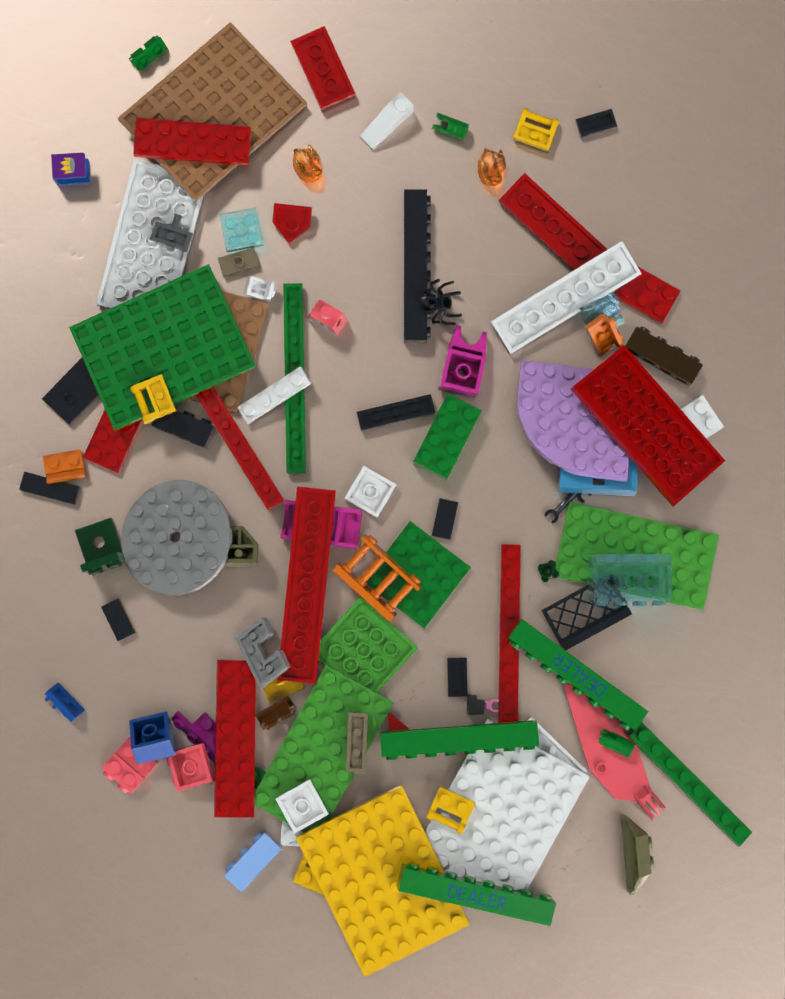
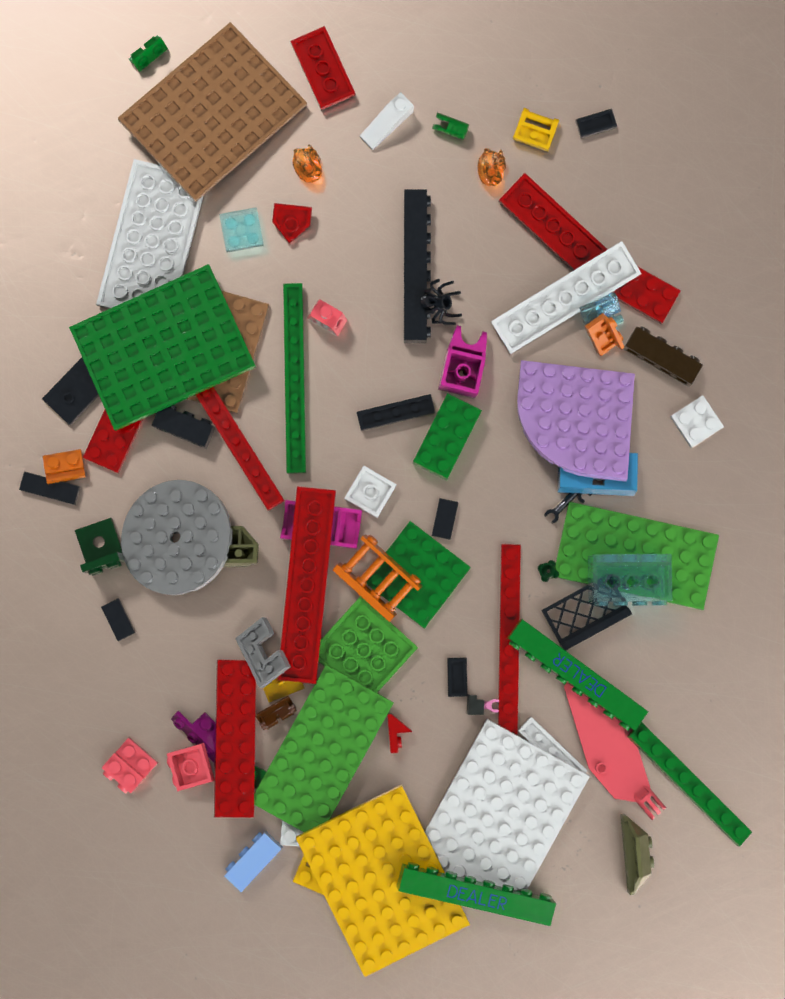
blue plate [45,682,85,722] -> none
piece [51,152,90,185] -> none
blue brick [129,711,175,764] -> none
yellow plate [130,374,176,424] -> none
red plate [133,118,251,166] -> none
dark grey plate [150,214,193,252] -> none
dark tan plate [218,247,260,277] -> none
white plate [237,366,312,424] -> none
white bracket [243,276,276,301] -> none
white plate [275,779,329,834] -> none
dark tan plate [346,712,368,773] -> none
green brick [380,720,539,760] -> none
yellow plate [426,786,476,835] -> none
red plate [571,345,725,507] -> none
green hinge [598,729,635,758] -> none

